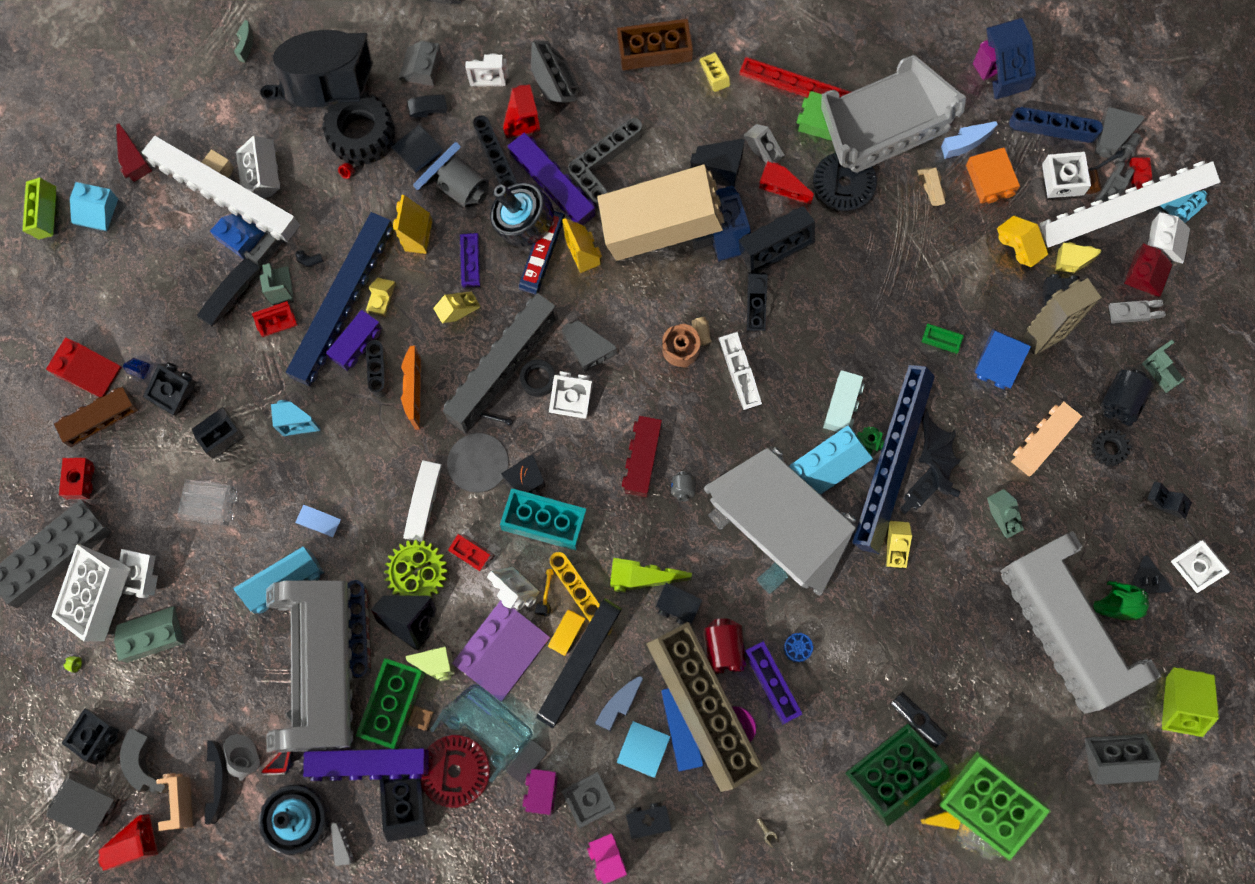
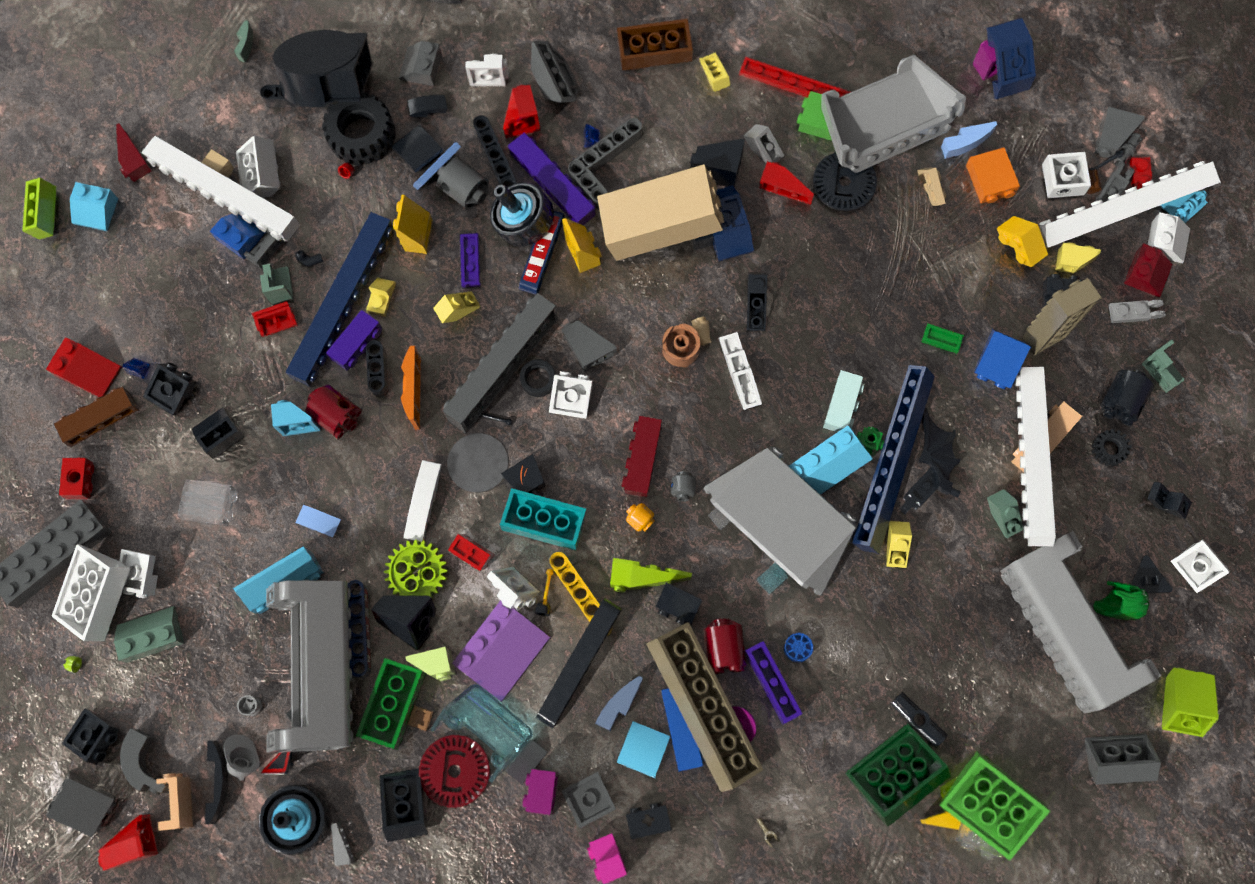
black slope [197,257,260,327] -> none
dark purple brick [303,749,429,781] -> none
yellow slope [548,609,586,656] -> none
black slope [739,206,815,272] -> none
dark blue beam [1009,107,1103,143] -> none
none -> light grey wheel [237,695,263,717]
none -> dark red cylinder [305,384,362,440]
none -> clear blue slope [584,124,600,148]
none -> light orange head [626,503,655,532]
none -> white brick [1015,367,1056,546]

